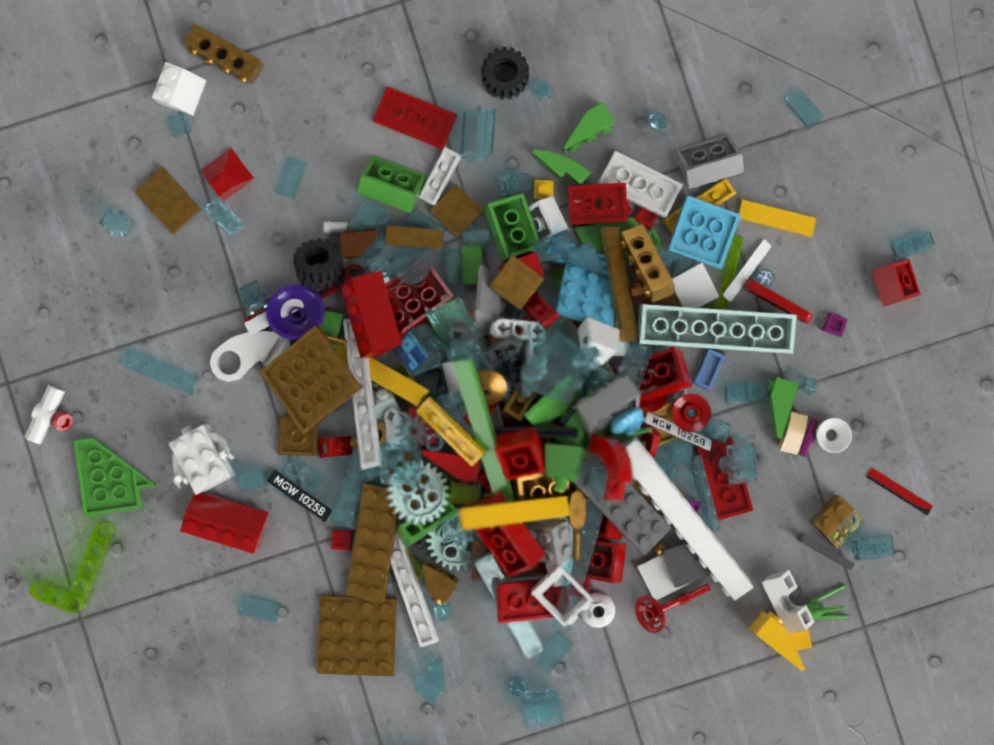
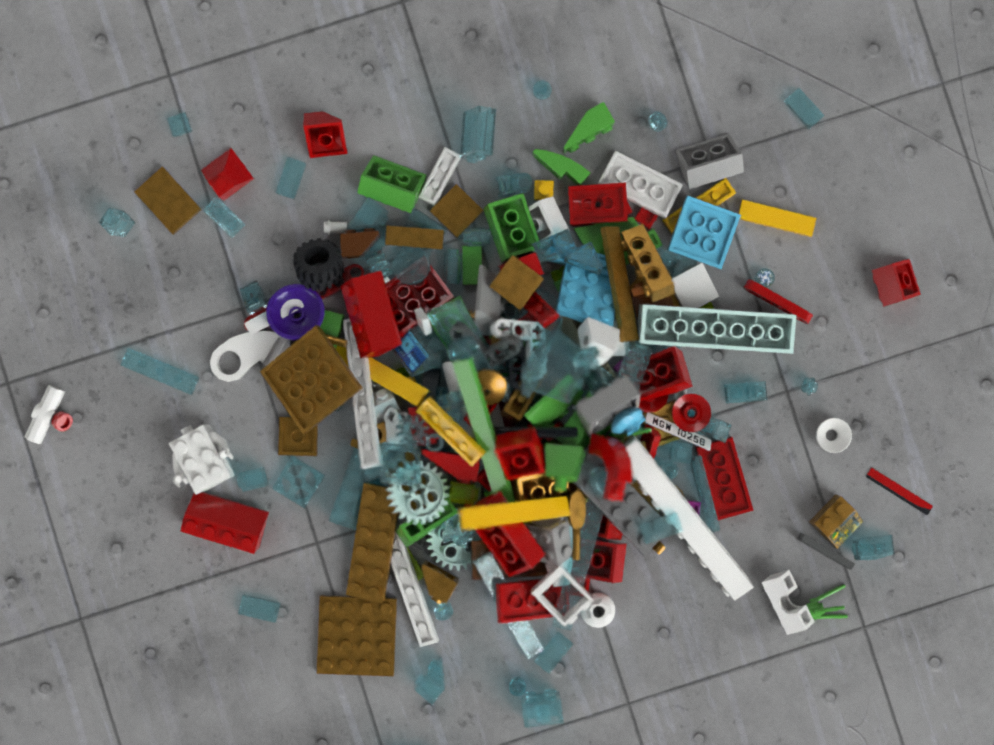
clear neon green beam [29,521,116,613] -> none
bright green wing [73,438,157,517] -> none
white slope [152,62,206,116] -> none
pearl gold brick [183,23,264,84] -> none
black sticker [267,470,333,522] -> none
red bracket [318,436,353,458] -> none
red tile [331,529,352,550] -> none
red tile [373,86,458,150] -> none
black tyre [481,47,529,100] -> none
red dish [635,583,711,633] -> none
white tile [637,553,689,600] -> none
dark grey tile [662,542,711,588] -> none
medium blue tile [692,348,726,391] -> none
clear neon green axle [716,235,744,310] -> none
clear light blue plate [719,442,758,484] -> none
white sticker [723,239,771,302] -> none
yellow slope [749,610,805,672] -> none
bright green slope [766,377,799,439] -> none
tan slope [778,411,808,455] -> none
yellow tile [789,629,812,651] -> none
magenta bar [799,419,818,457] -> none
magenta tile [822,313,848,337] -> none
clear light blue slope [890,229,936,261] -> none
none -> red slope [303,111,348,158]
none -> white tile [414,307,432,336]
none -> clear light blue tile [639,512,683,545]

